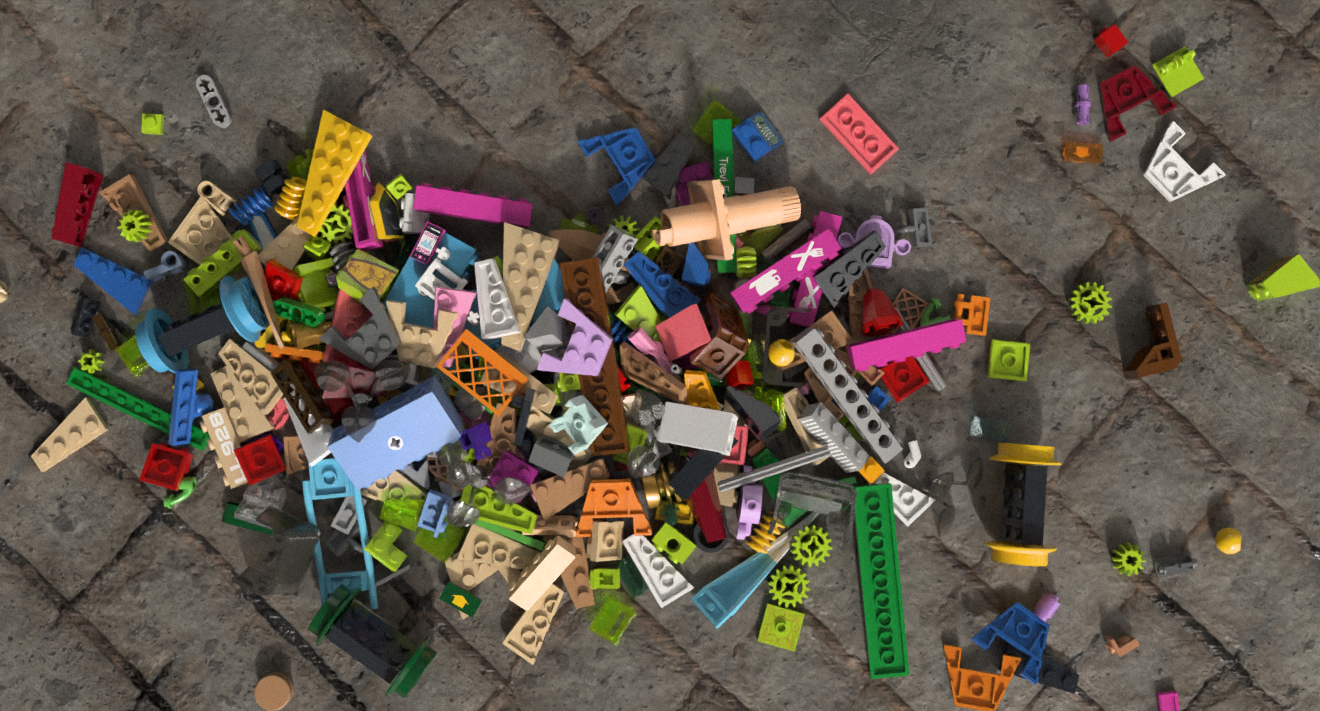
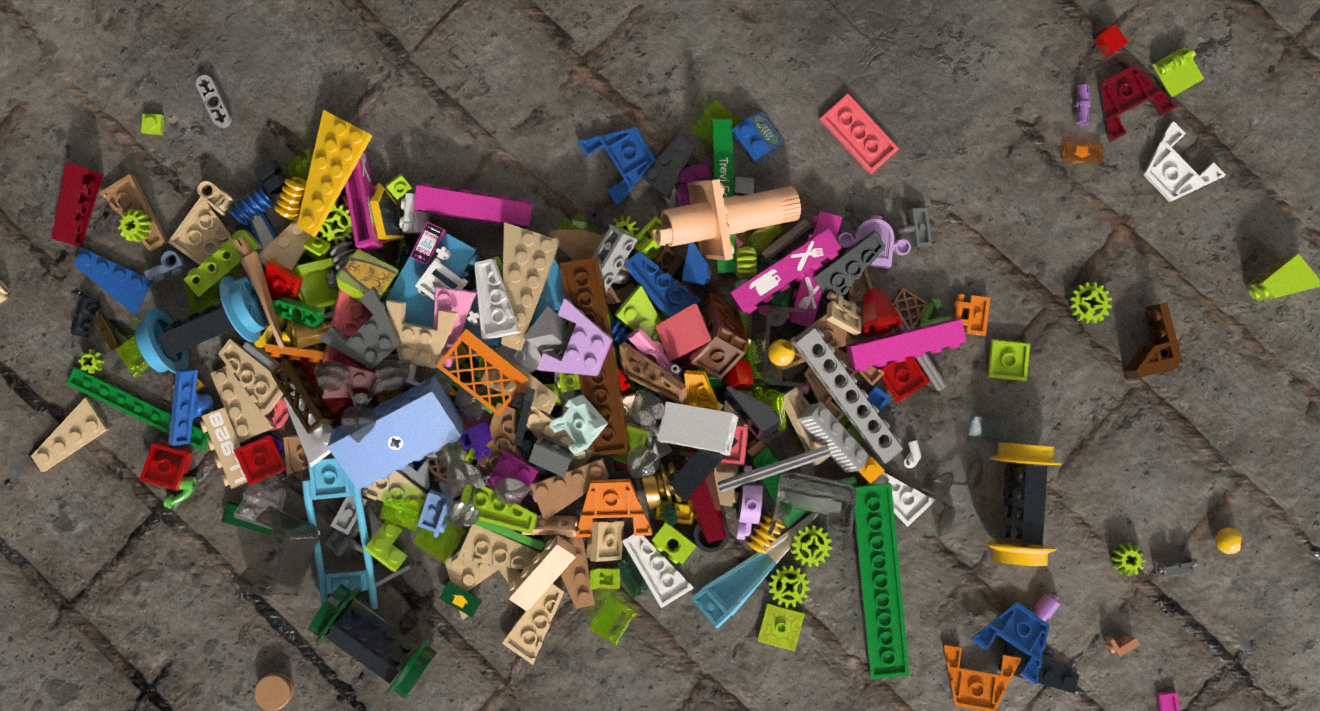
none -> tan plate [826,292,862,336]

